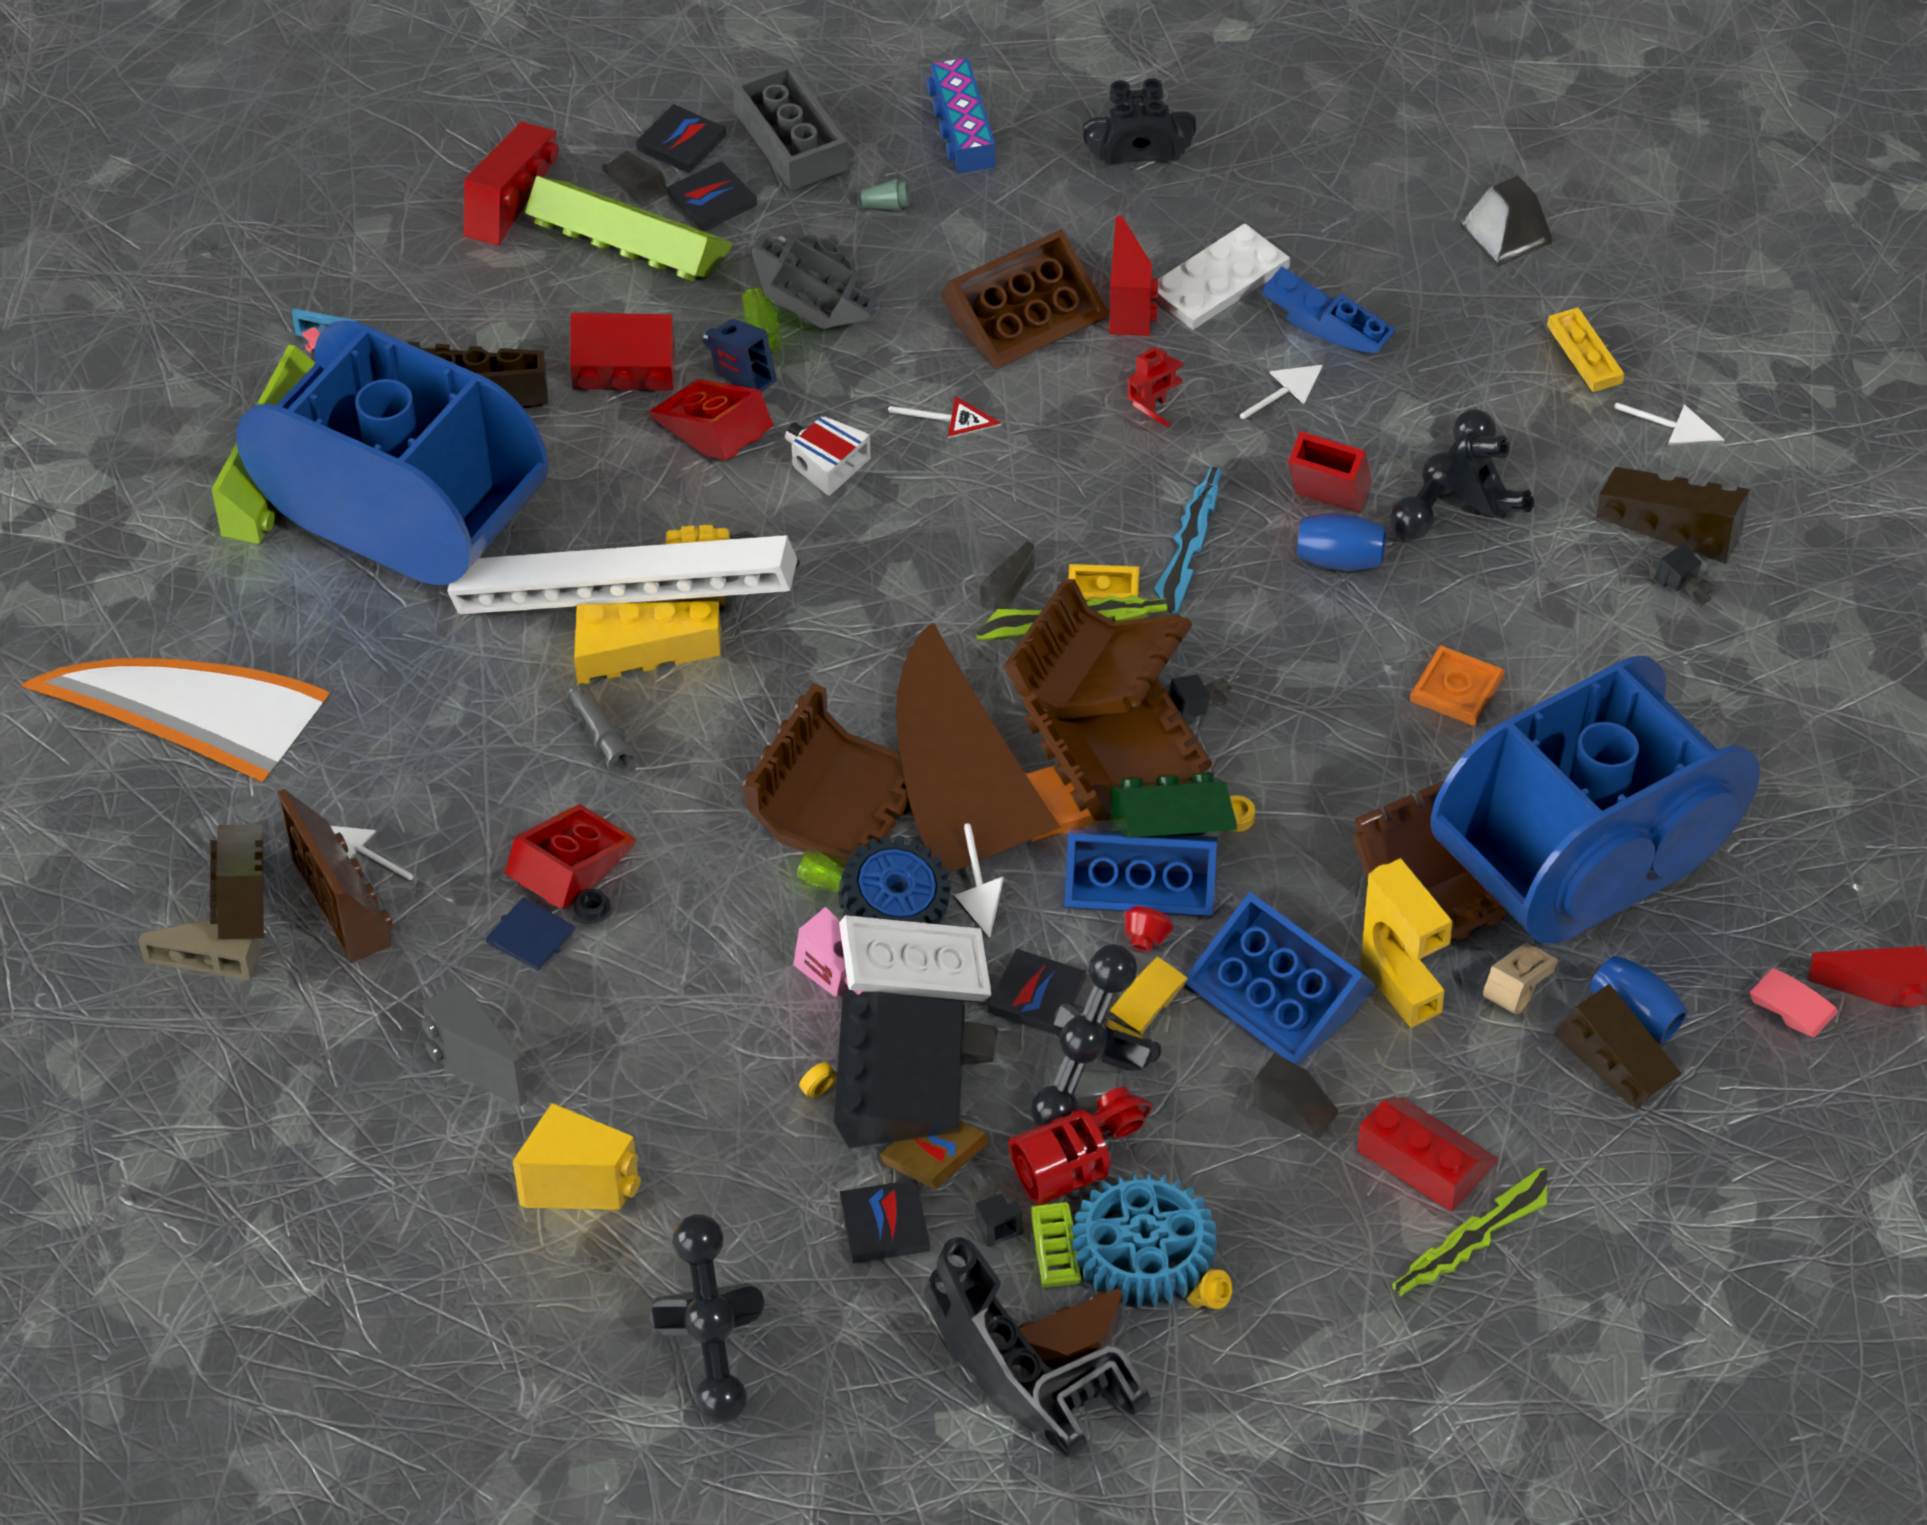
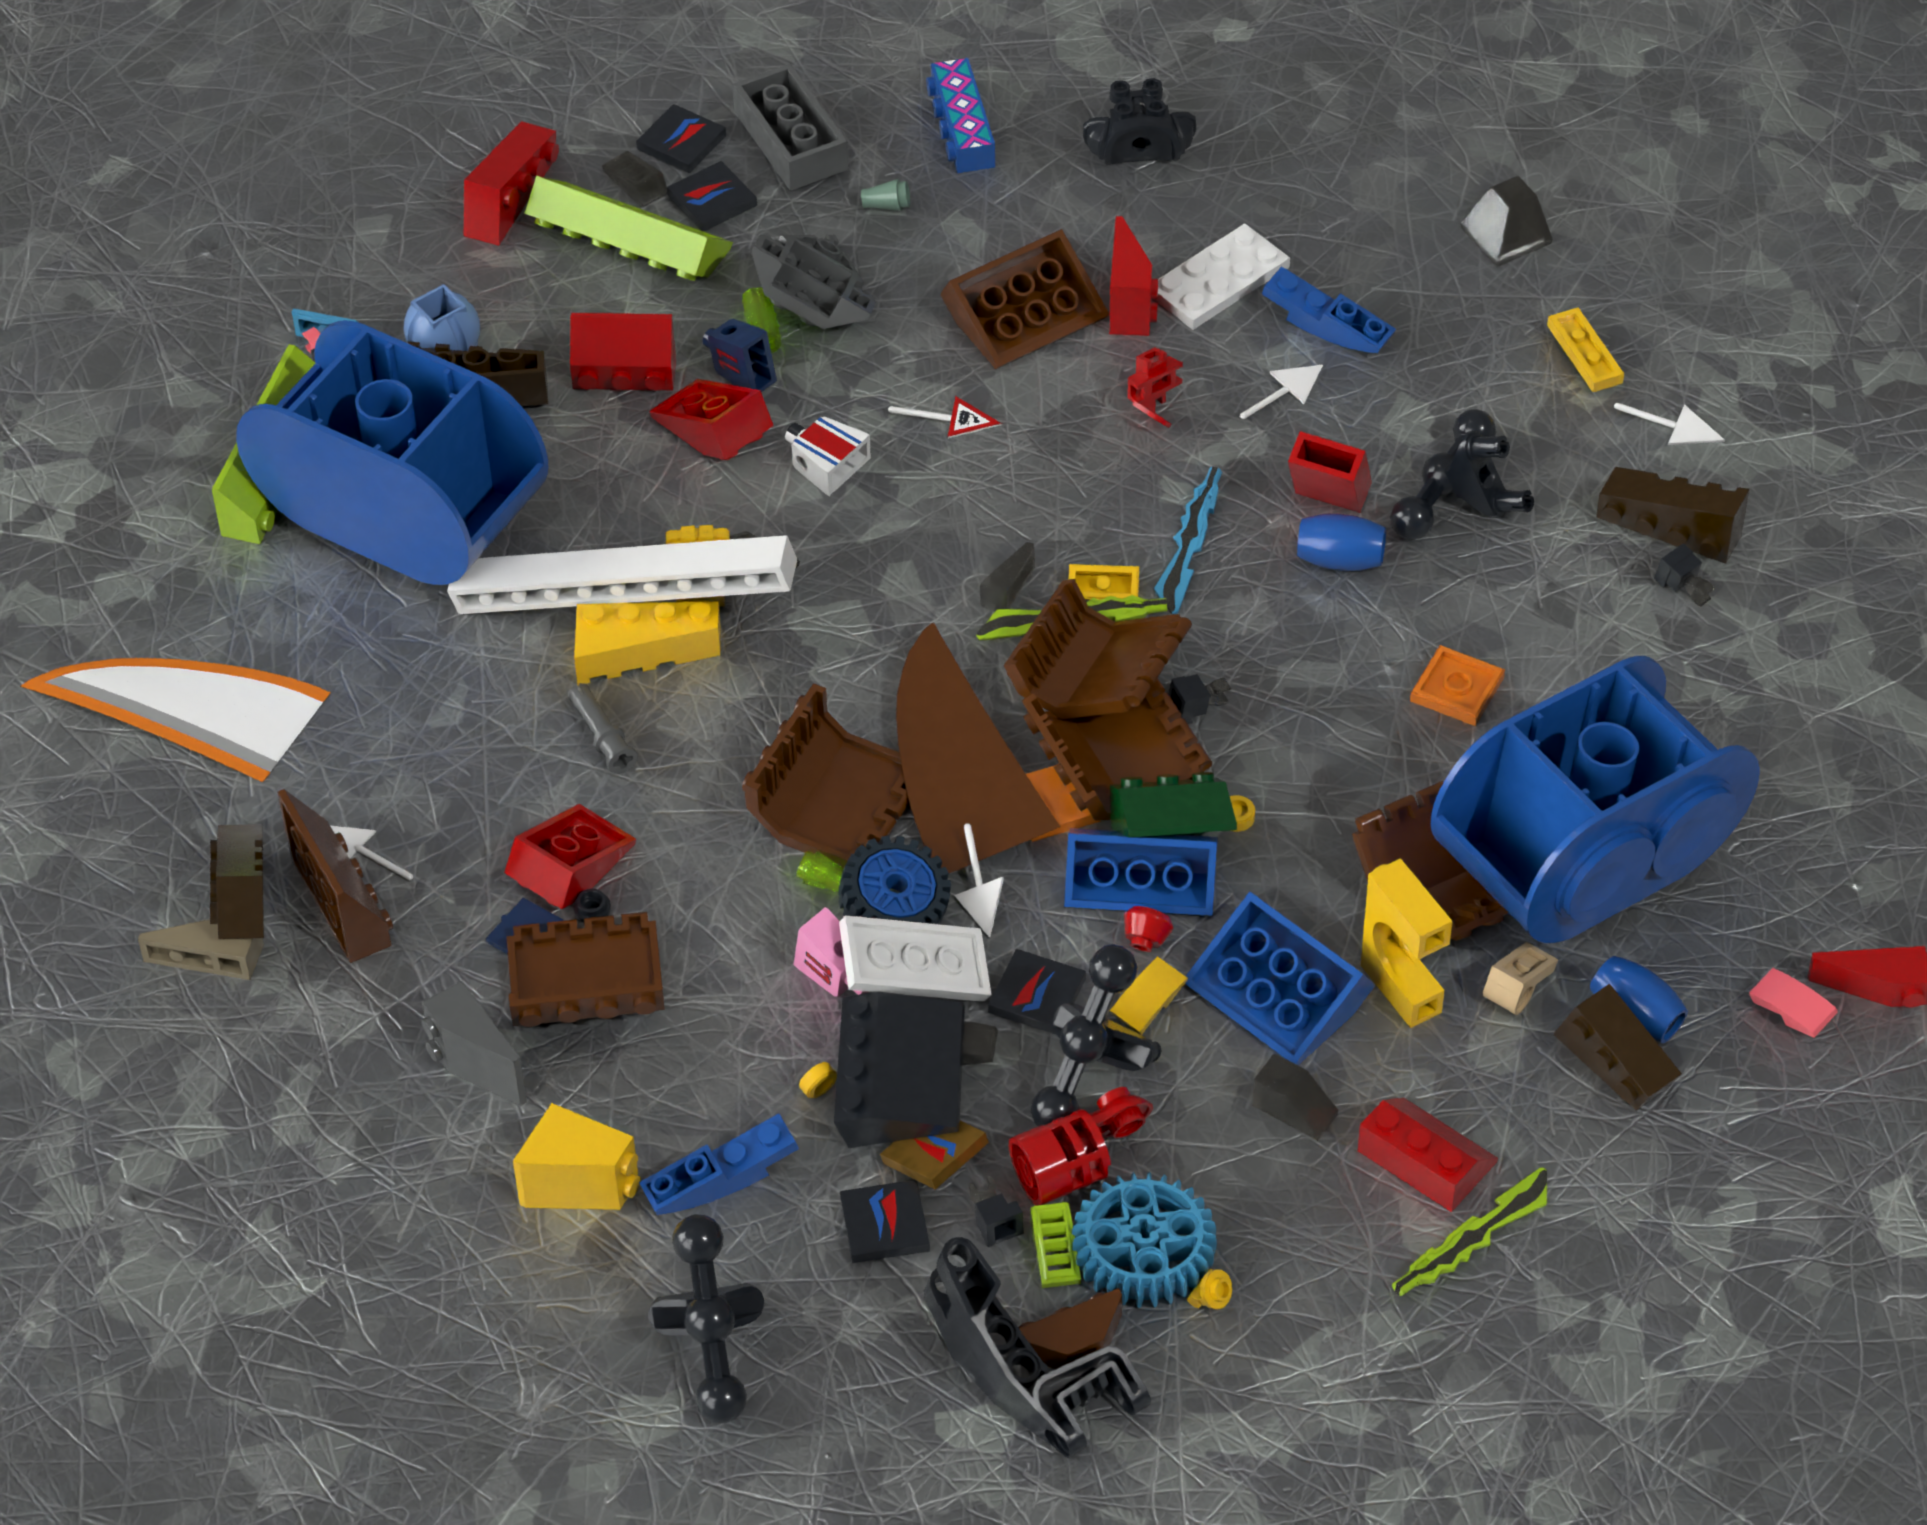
none -> medium blue piece [403,284,481,351]
none -> reddish brown hinge [506,912,665,1027]
none -> blue slope [639,1113,799,1215]

